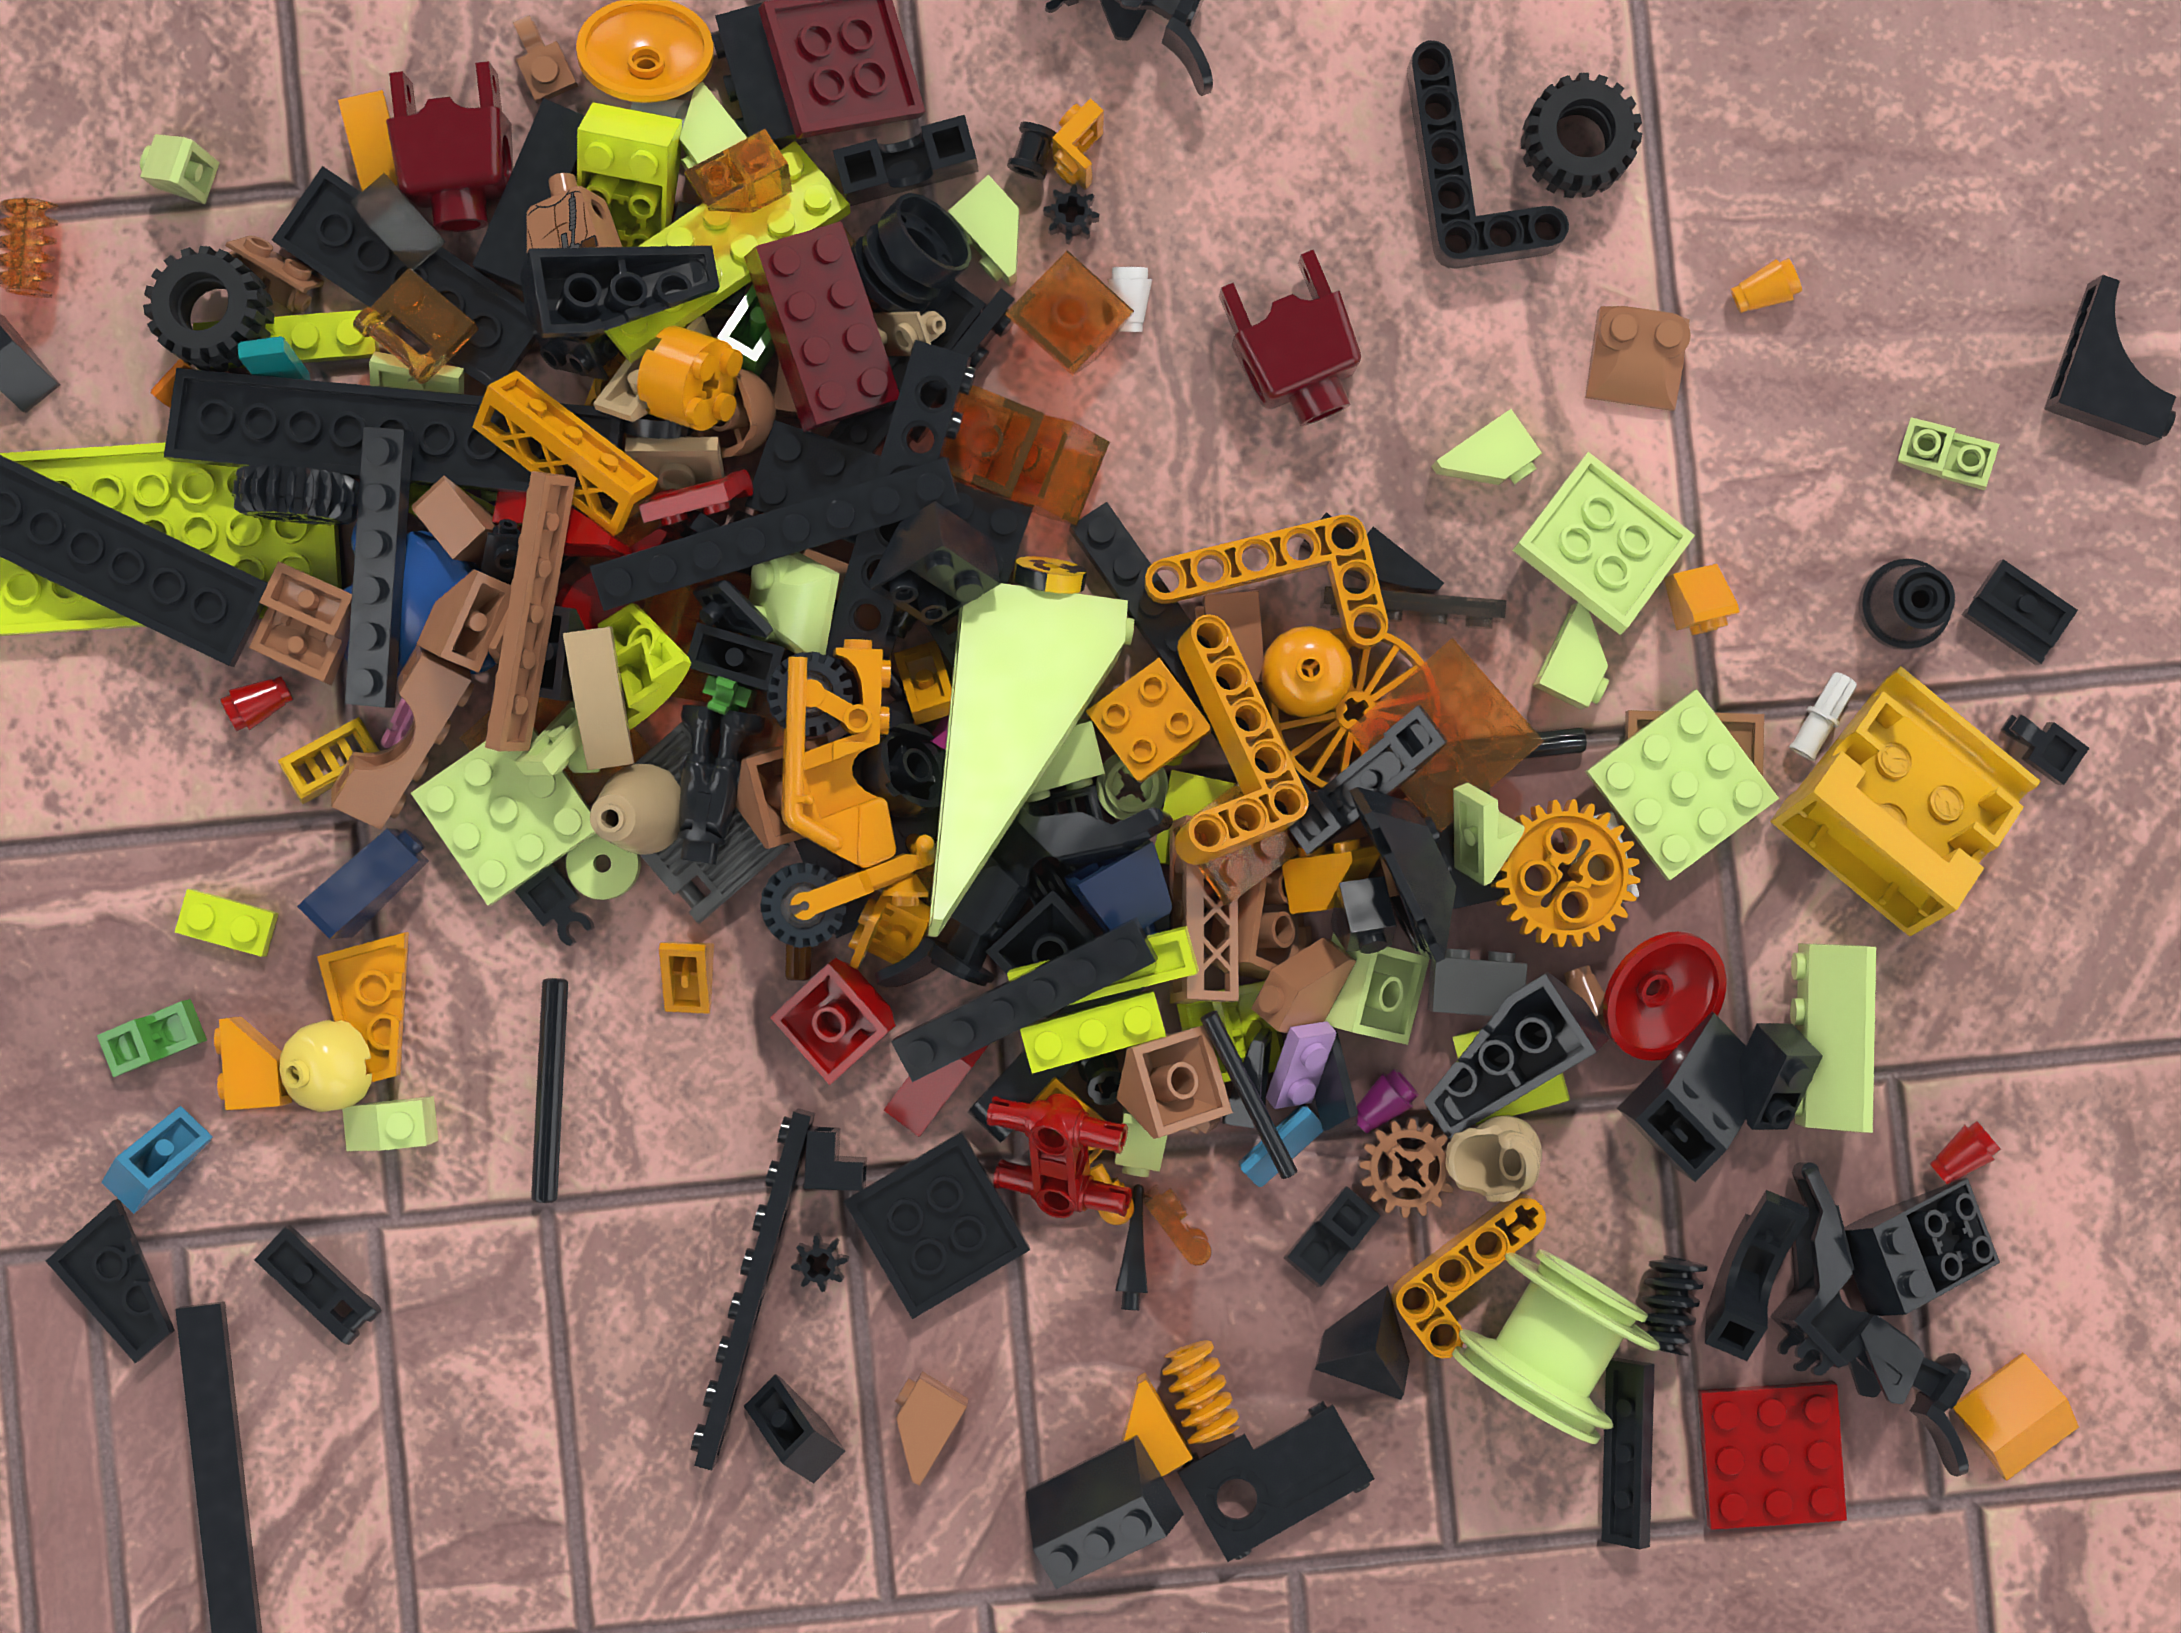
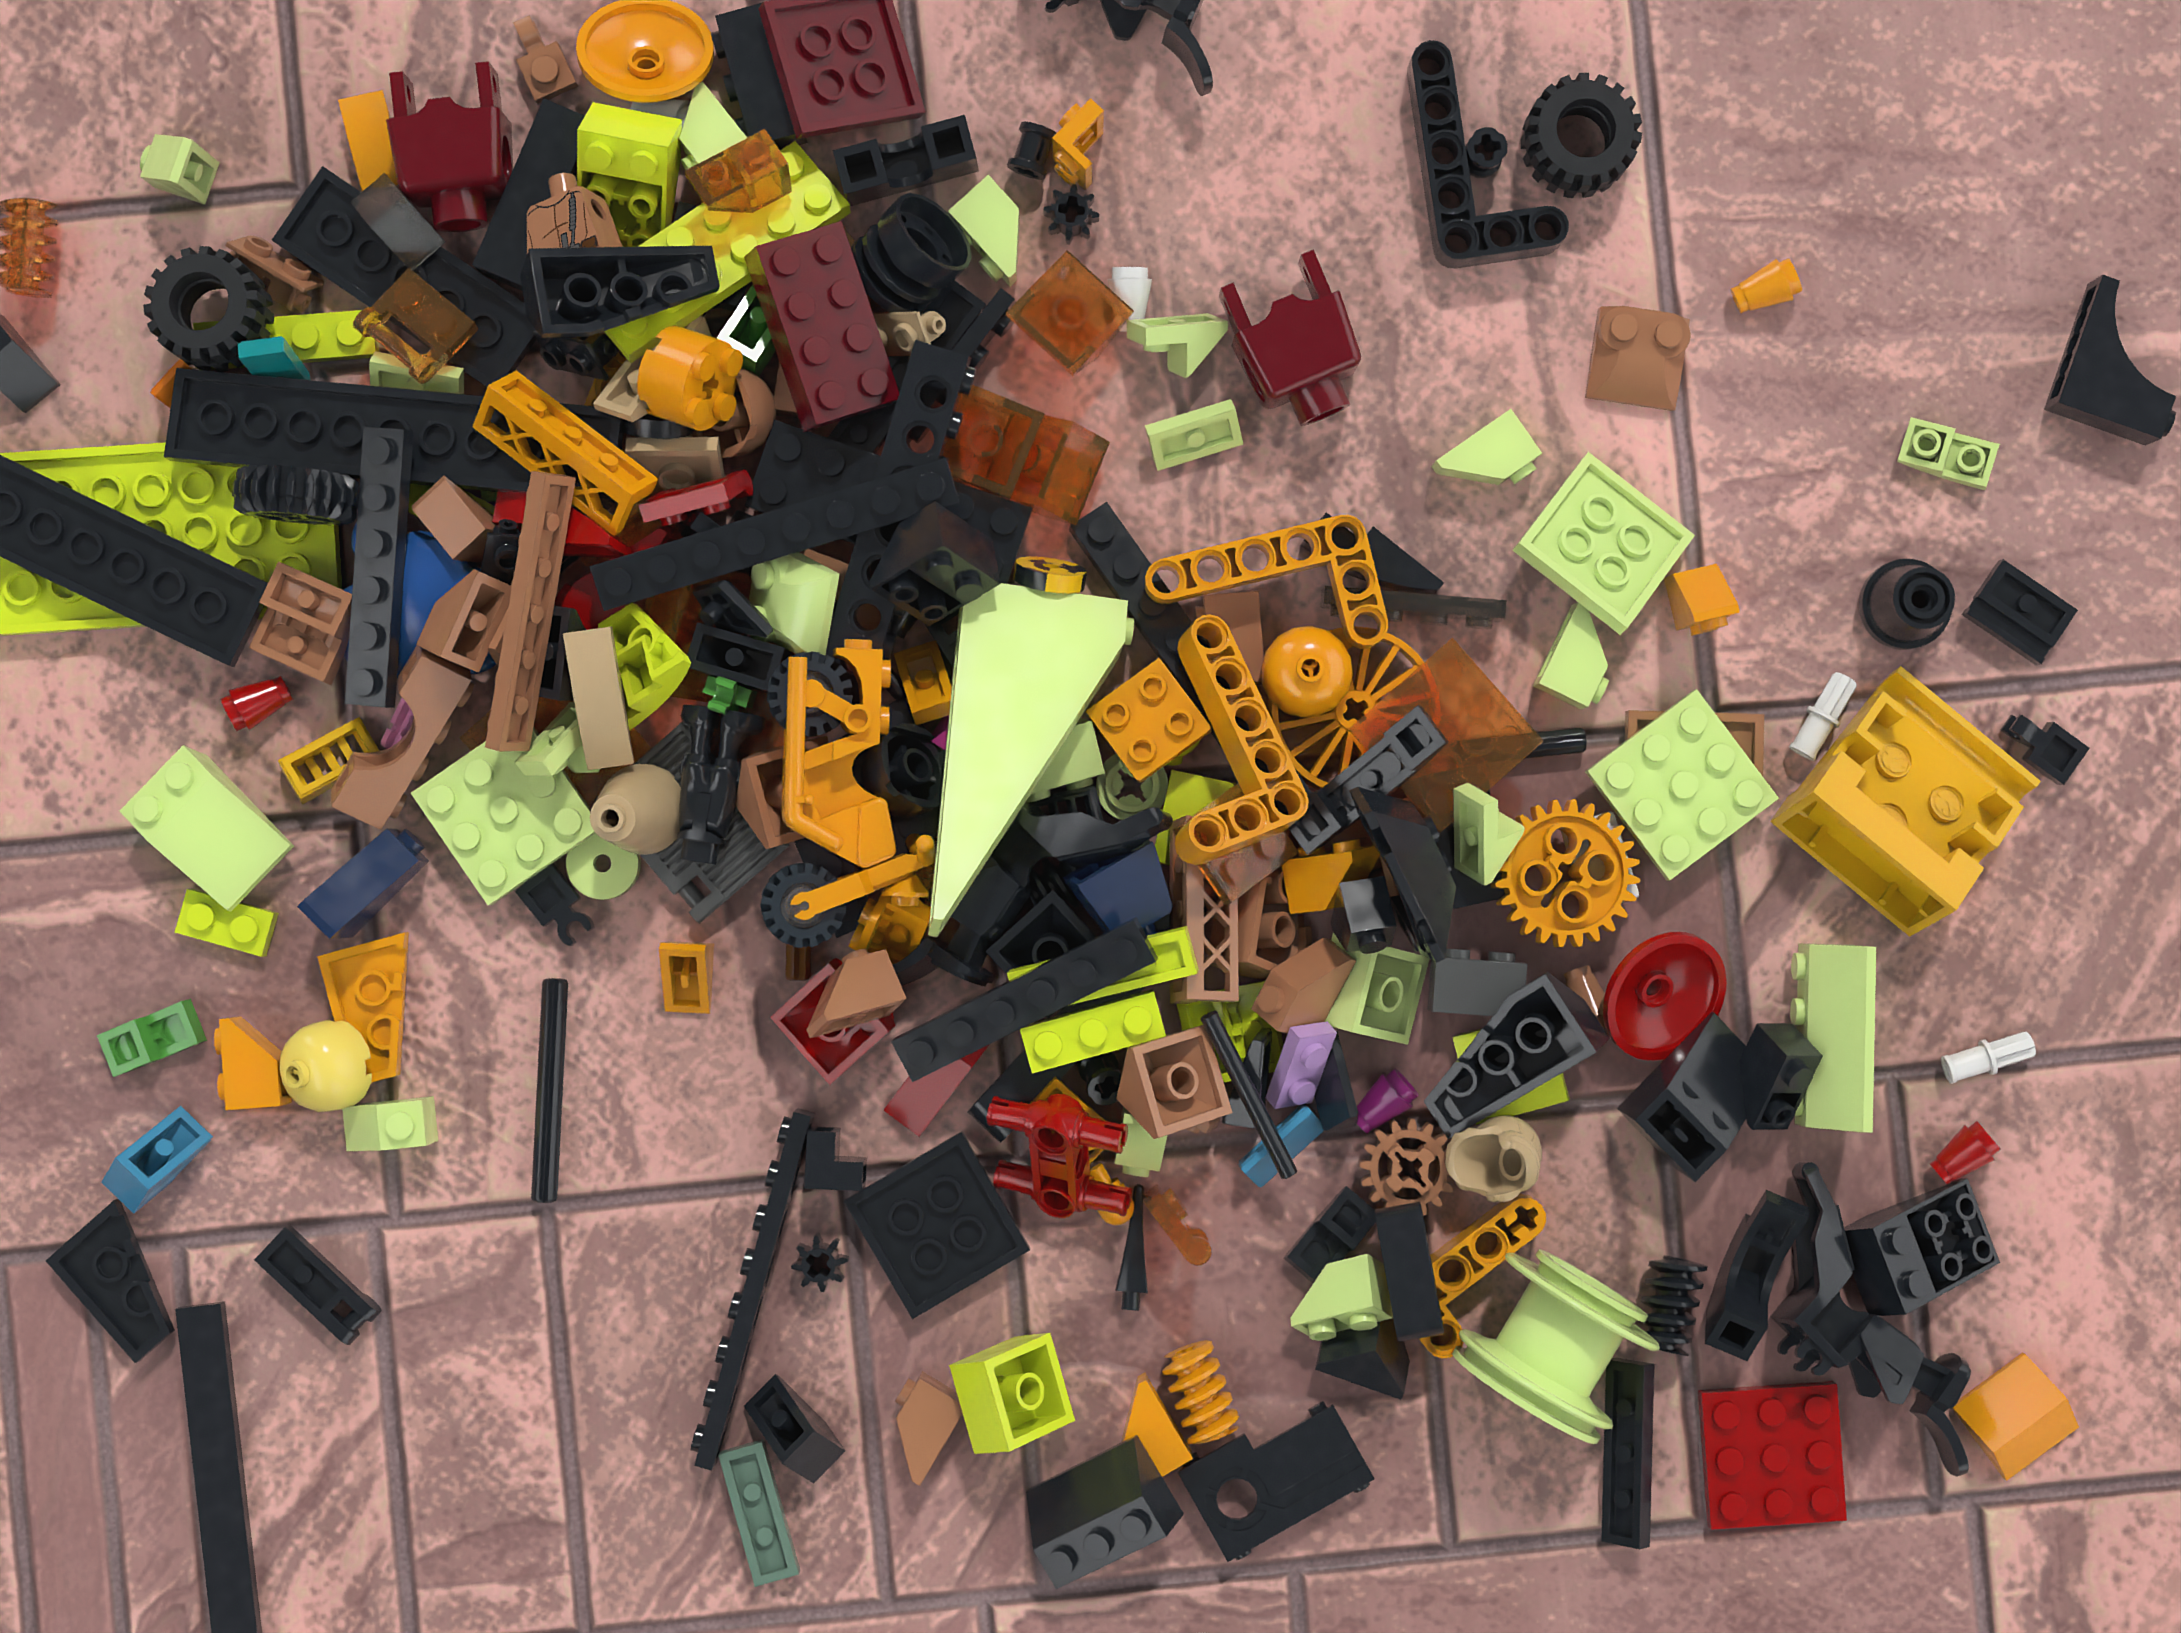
none -> yellowish green slope [120,745,294,912]
none -> sand green plate [718,1439,800,1587]
none -> nougat slope [807,949,907,1038]
none -> neon yellow brick [949,1333,1075,1454]
none -> yellowish green slope [1127,313,1228,378]
none -> yellowish green plate [1145,399,1243,471]
none -> yellowish green slope [1290,1254,1393,1341]
none -> black beam [1375,1202,1444,1342]
none -> black bush [1466,127,1508,178]
none -> white axle [1941,1032,2036,1084]

